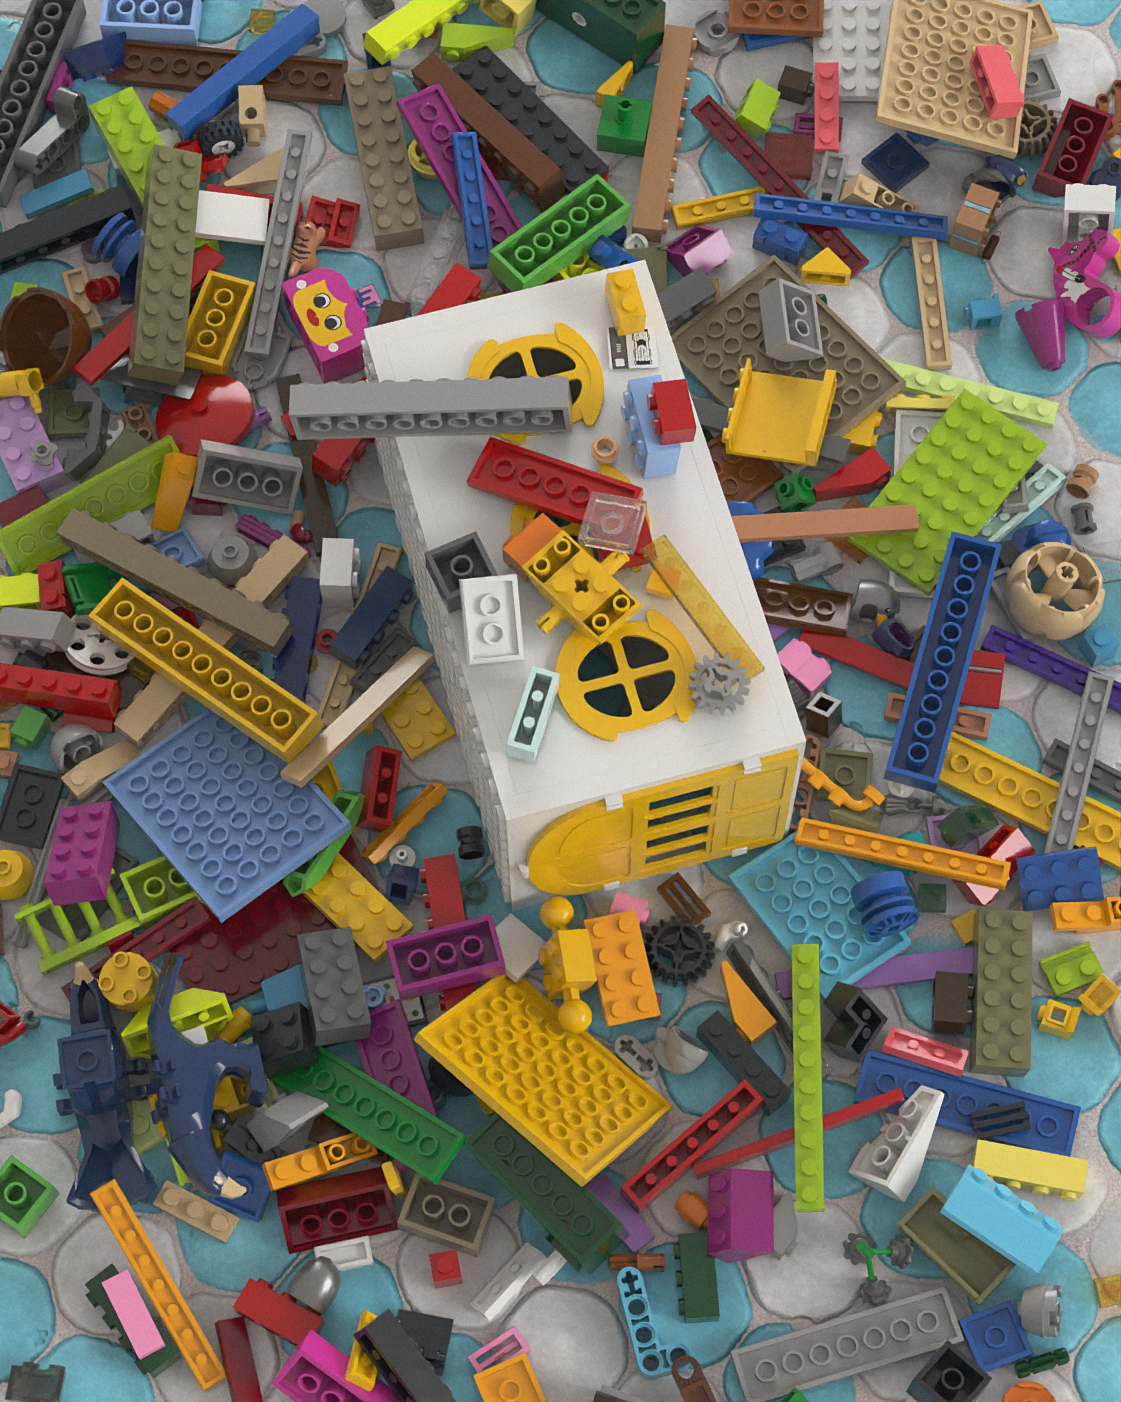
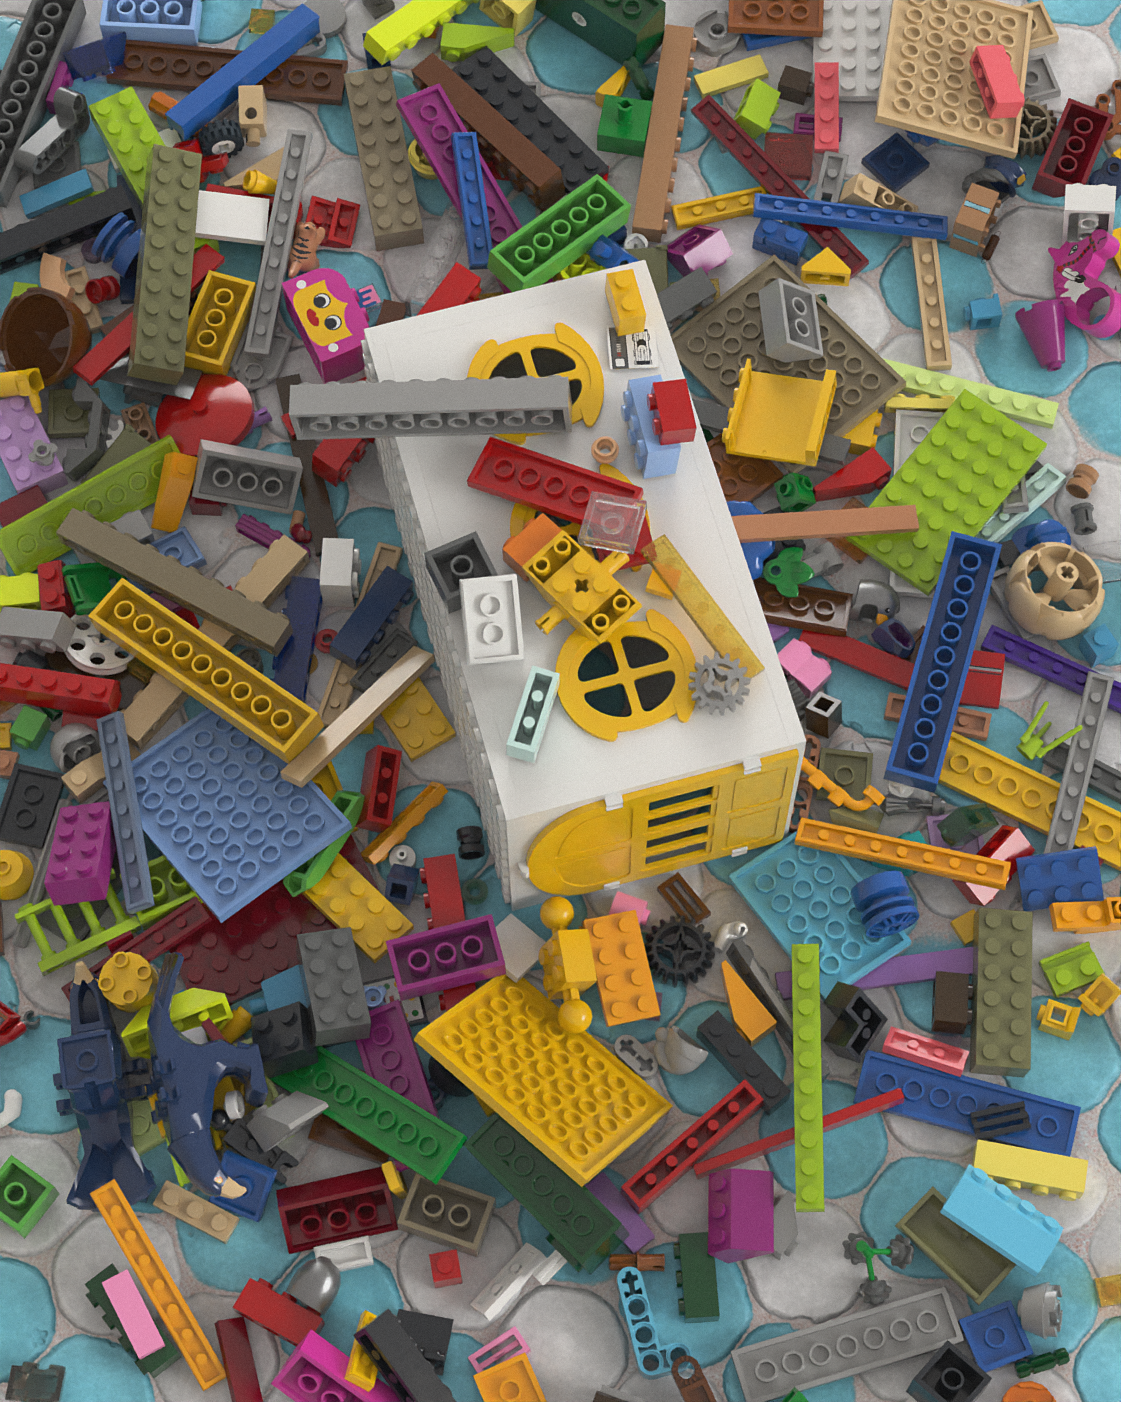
light grey cone [207,536,258,586] -> none
light orange slope [262,1133,378,1192] -> none
orange brick [674,1191,708,1231] -> none
white wedge [848,1085,945,1202] -> none
clear green plate [918,883,946,913] -> none
none -> light nougat tile [40,253,76,300]
none -> sand blue tile [97,711,155,914]
none -> dark red tile [201,1018,229,1043]
none -> white tile [223,1090,245,1120]
none -> yellow cone [243,169,277,195]
none -> dark green axle [623,56,654,100]
none -> light yellow tile [694,54,769,99]
none -> green plate [763,547,815,598]
none -> lime plant [1016,701,1083,761]

